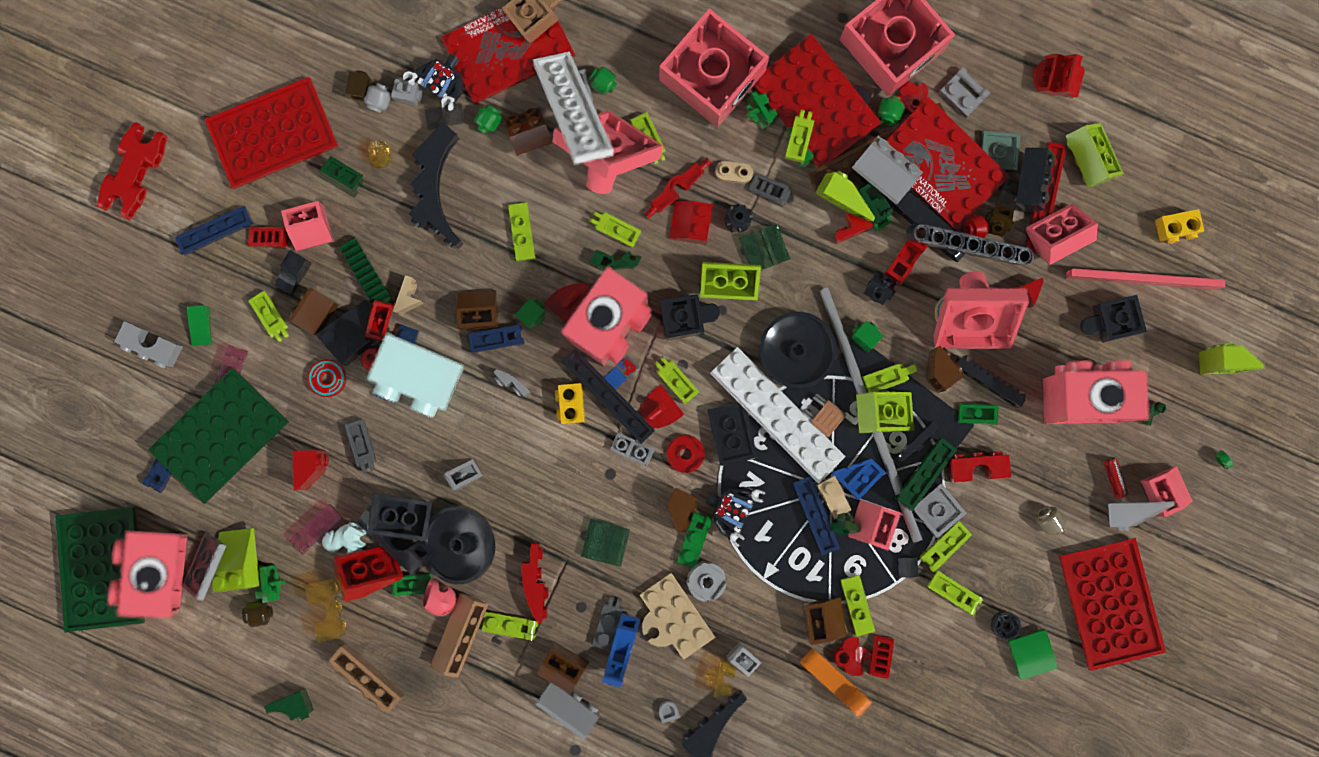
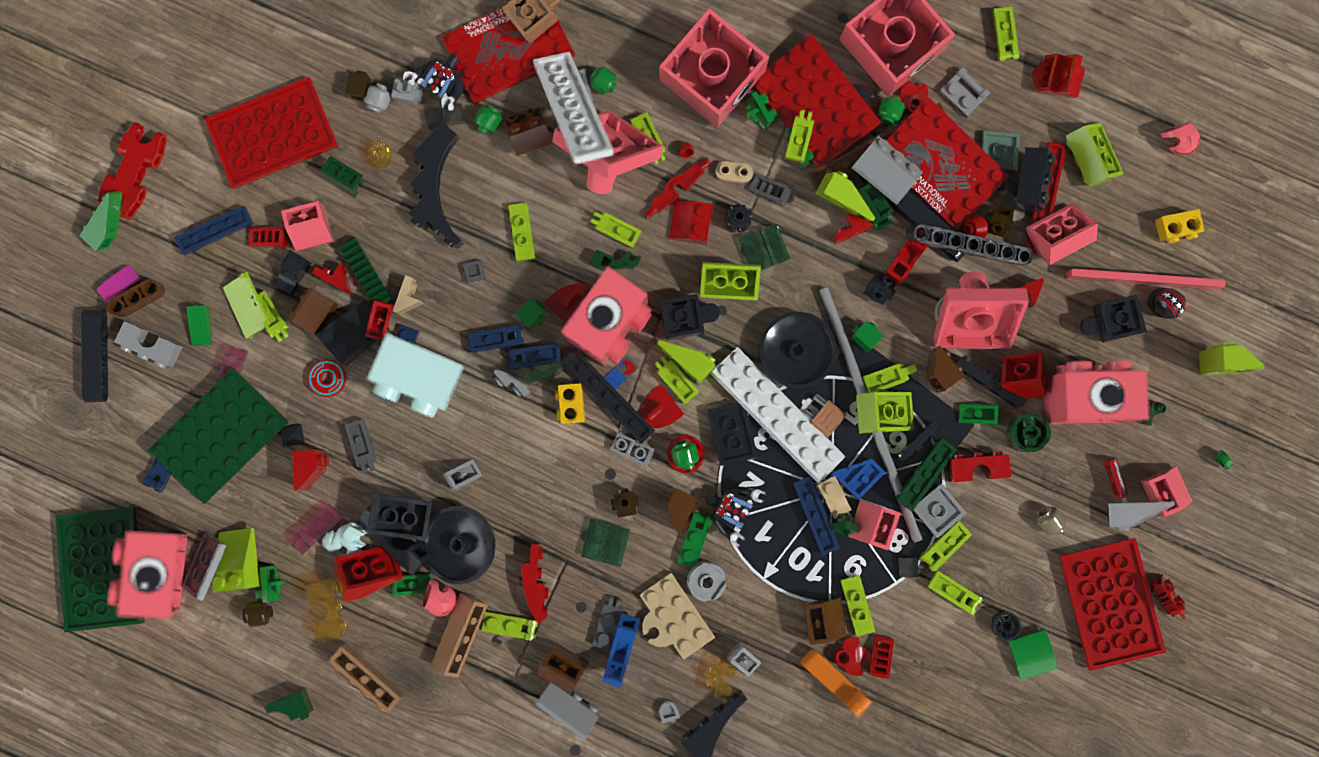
red cone [361,346,381,372] -> none
reddish brown slope [456,290,499,331] -> none
none -> green slope [80,191,122,251]
none -> black beam [81,309,108,403]
none -> dark pink slope [96,265,141,303]
none -> reddish brown beam [107,279,165,317]
none -> lime door [223,272,271,339]
none -> black slope [282,425,305,447]
none -> red slope [312,263,351,294]
none -> dark grey tile [463,260,486,283]
none -> dark blue plate [506,343,562,370]
none -> clear green slope [524,360,566,386]
none -> dark brown brick [611,488,639,518]
none -> lime slope [657,340,716,385]
none -> green head [671,440,699,470]
none -> red hinge [678,141,694,158]
none -> lime plate [992,7,1019,62]
none -> red slope [1001,352,1048,398]
none -> dark green brick [1006,413,1051,453]
none -> black helmet [1148,287,1186,319]
none -> red hinge [1151,574,1186,620]
none -> coral helmet [1161,122,1200,155]

